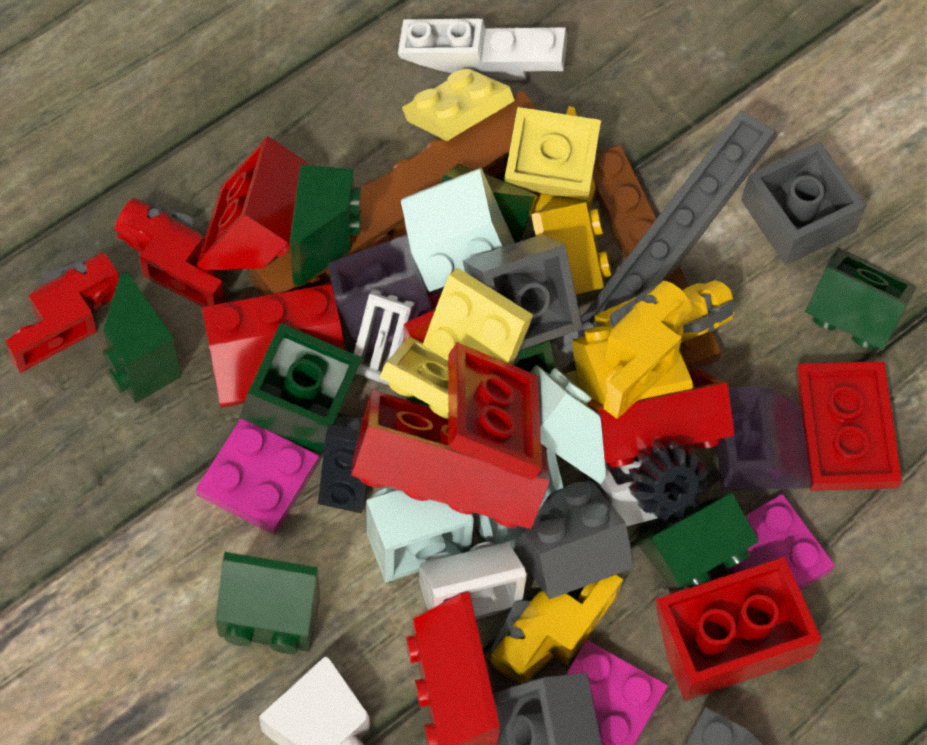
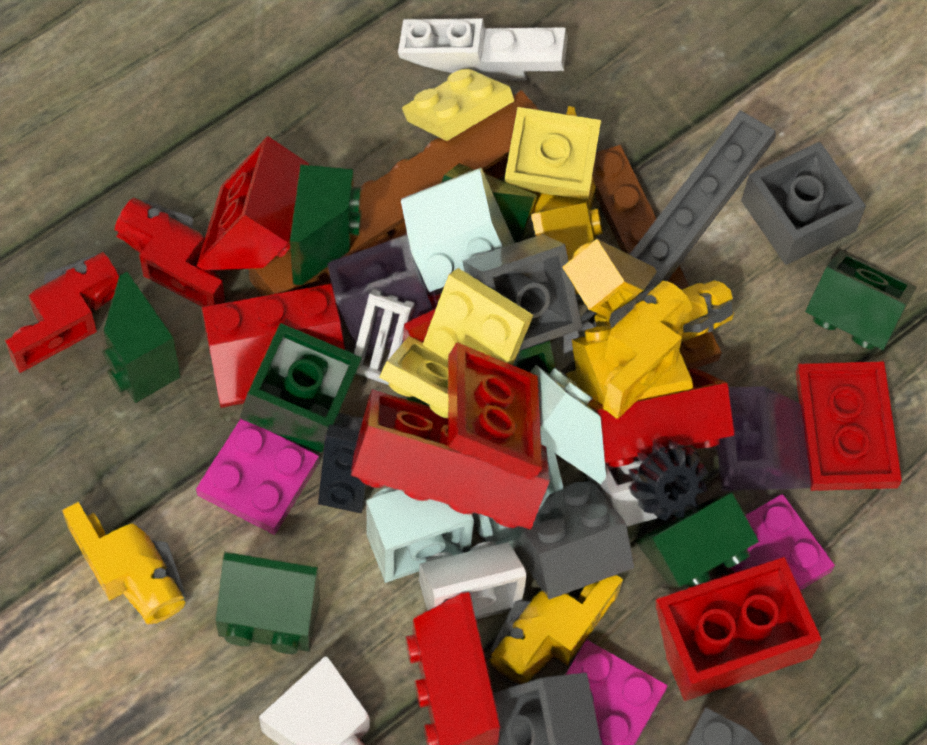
none -> yellow plate [62,502,186,625]
none -> yellow slope [563,239,657,318]

